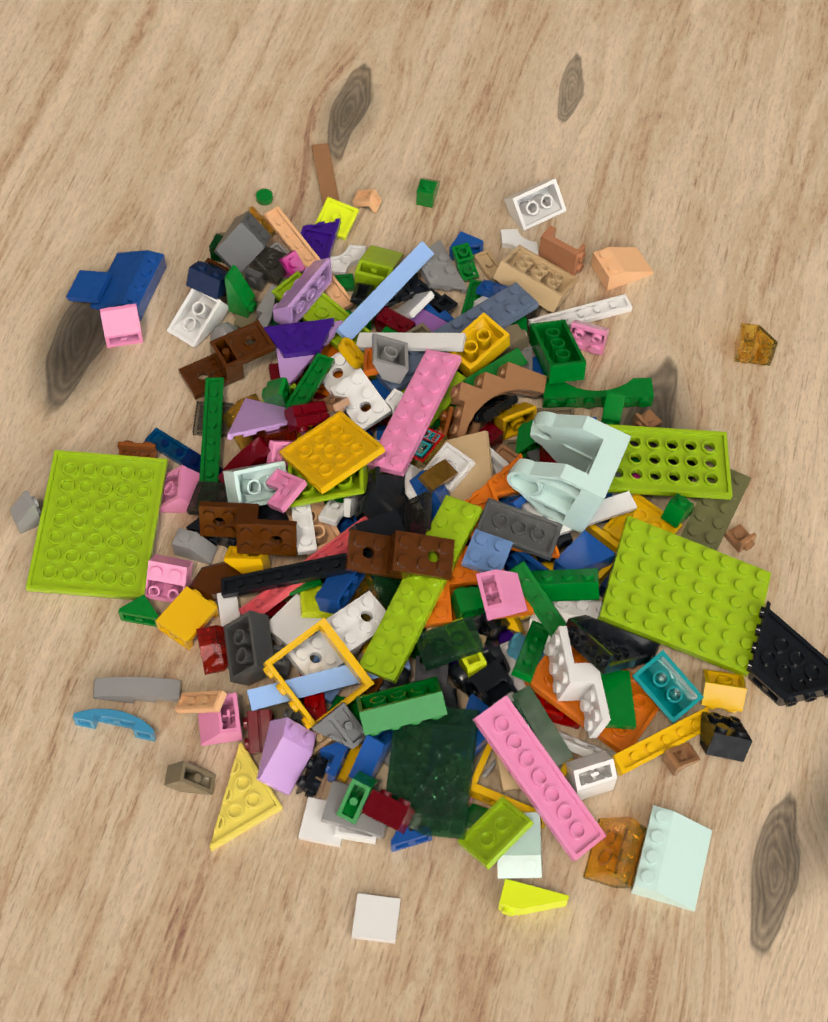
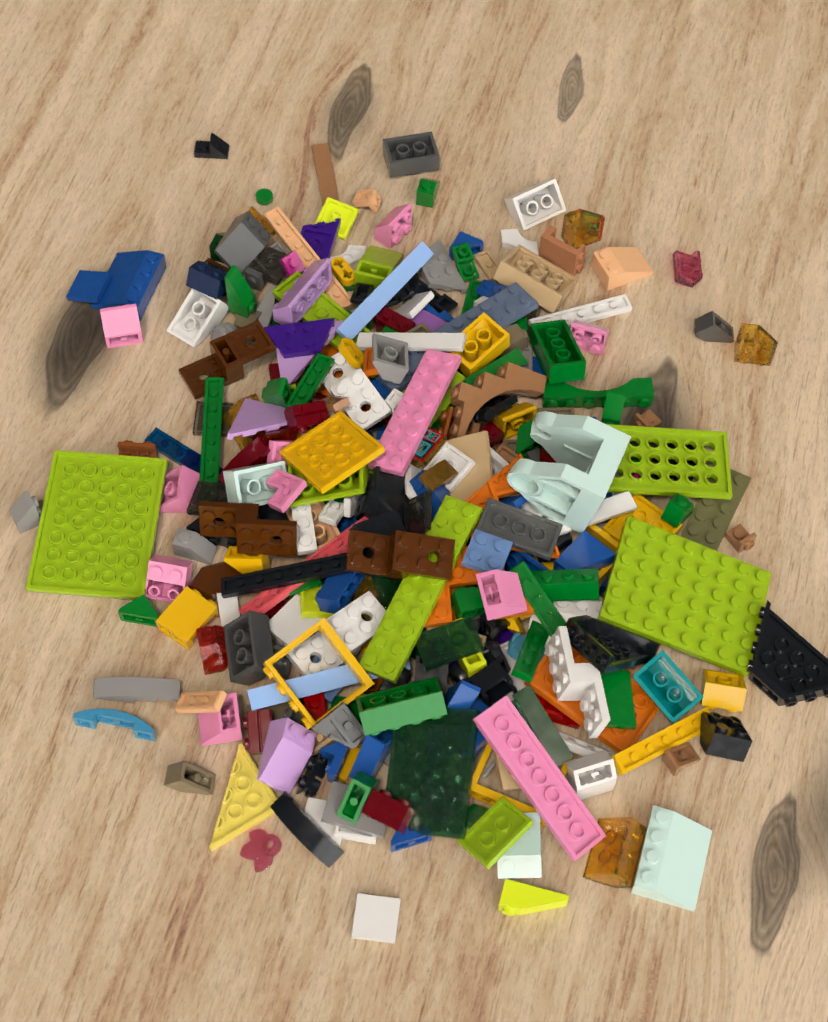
none -> black slope [194,133,230,159]
none -> clear pink plate [240,829,282,872]
none -> black slope [270,791,344,868]
none -> yellow beam [331,257,355,286]
none -> bright pink slope [374,204,412,249]
none -> dark grey brick [383,131,440,178]
none -> blue slope [444,680,481,720]
none -> clear yellow slope [561,209,605,249]
none -> clear pink bracket [673,250,703,288]
none -> dark grey slope [694,311,734,343]

